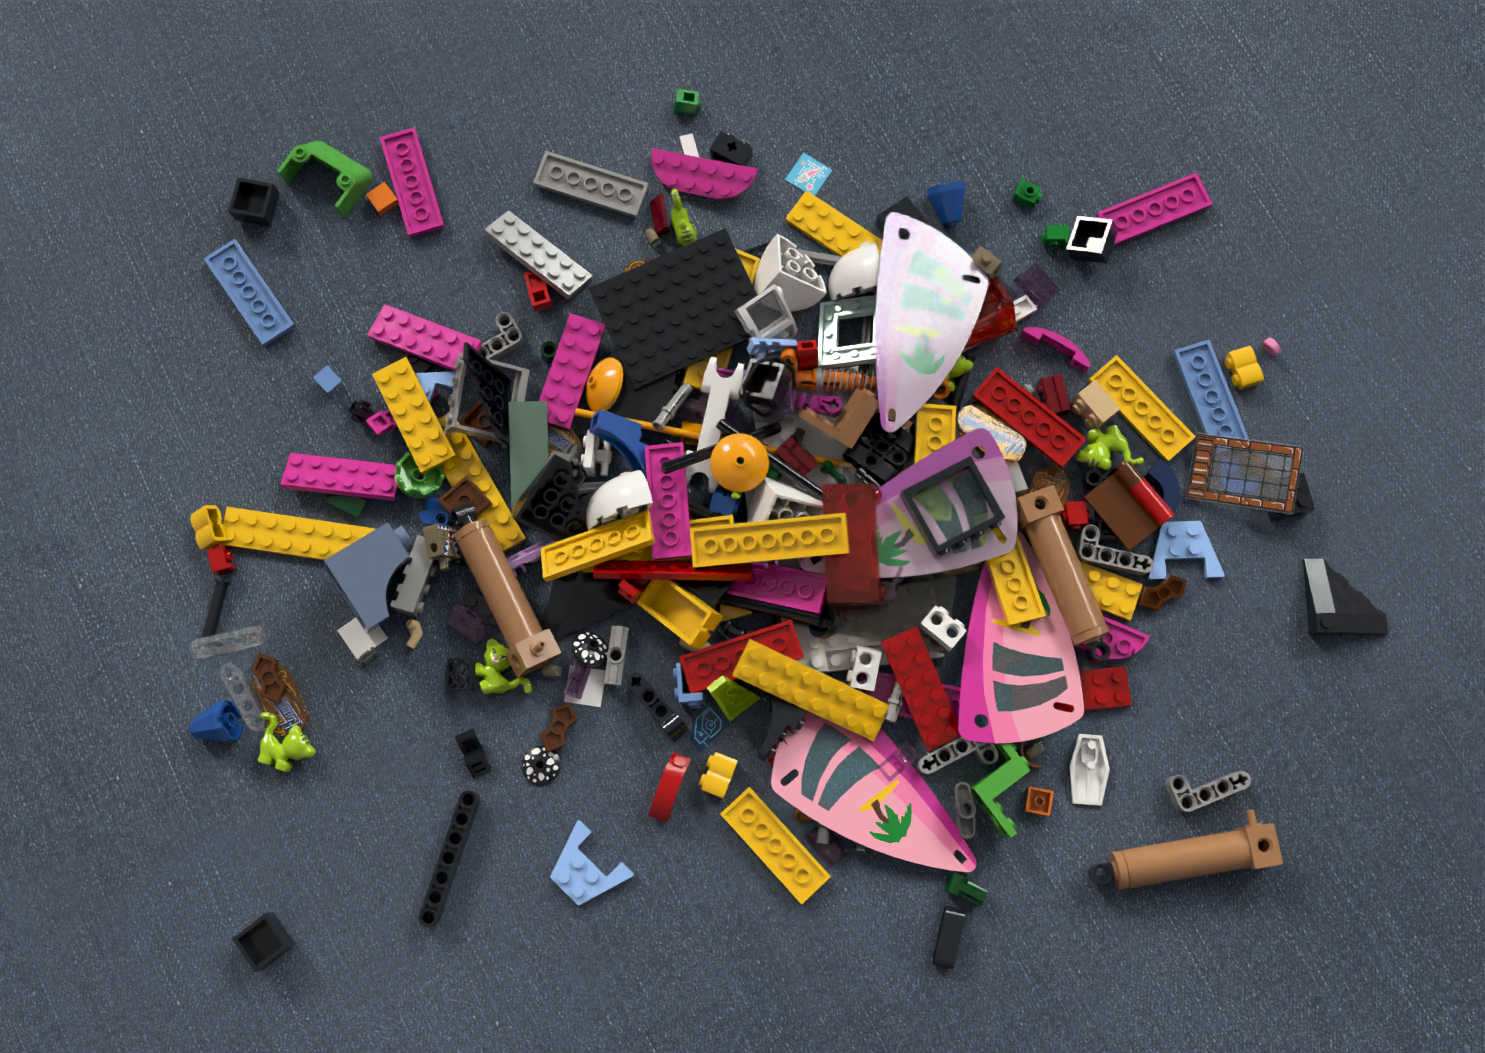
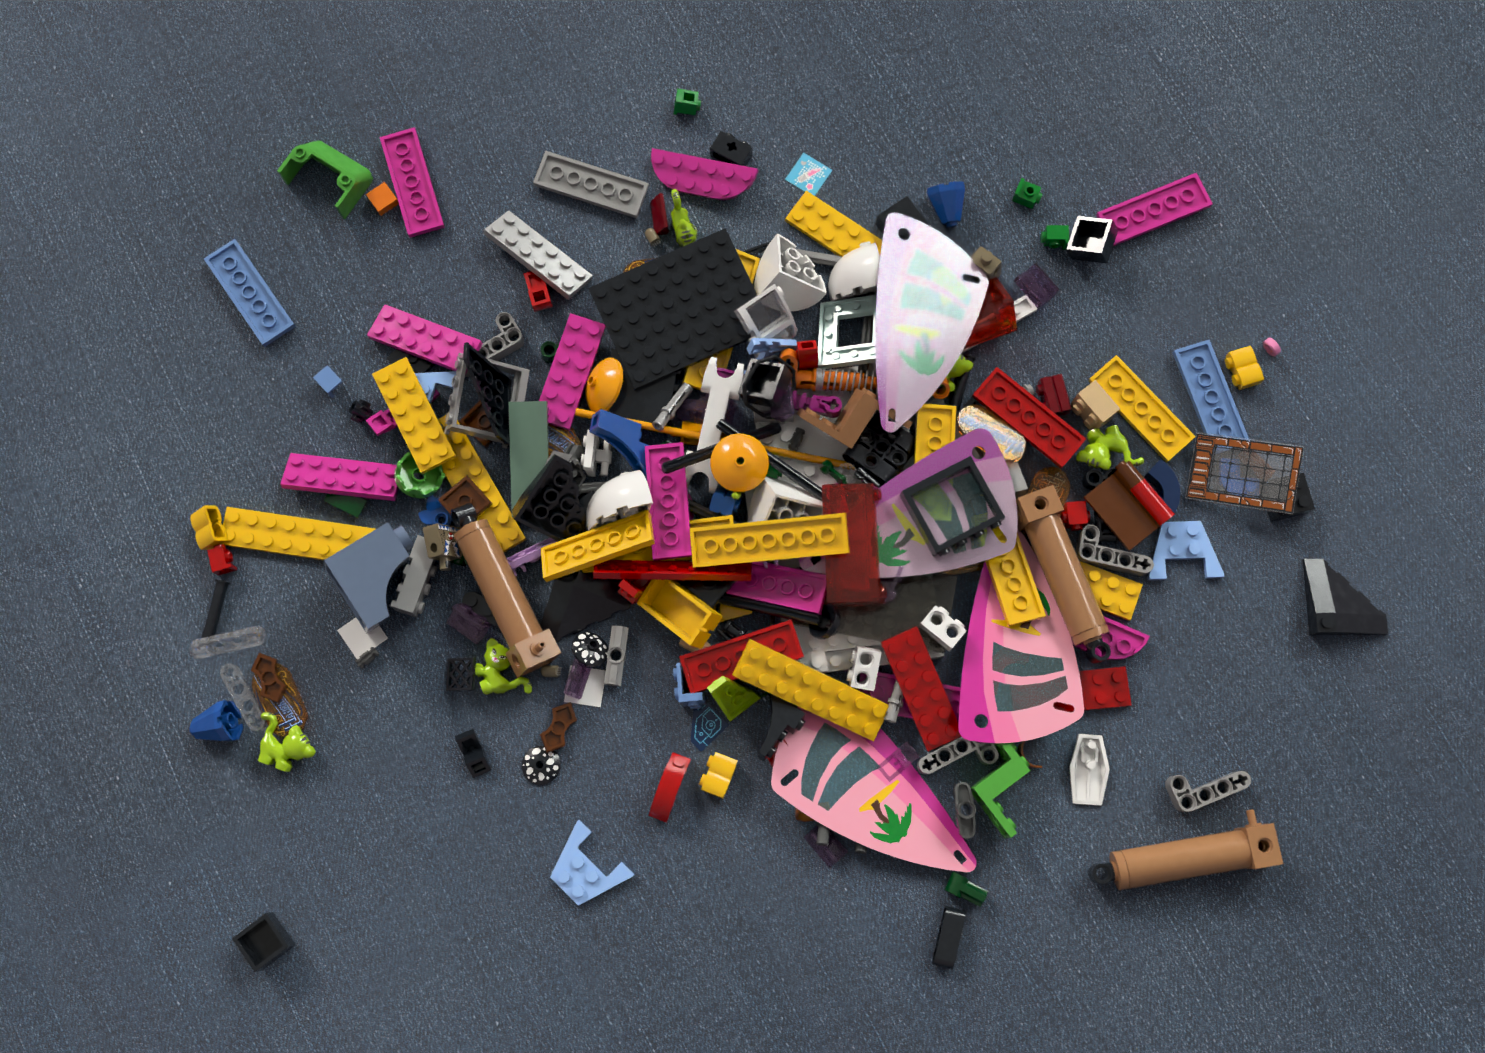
black piece [228,177,280,226] -> none
tan arm [406,619,423,649] -> none
black beam [419,790,480,927] -> none
black piece [627,673,689,742] -> none
white sticker [680,133,699,157] -> none
yellow plate [720,787,831,904] -> none
dark red brick [775,435,818,476] -> none
dark pink slope [1020,327,1091,373] -> none
orange piece [1023,786,1054,816] -> none
dark tan piece [1024,742,1046,760] -> none
reddish brown tile [1138,574,1187,611] -> none

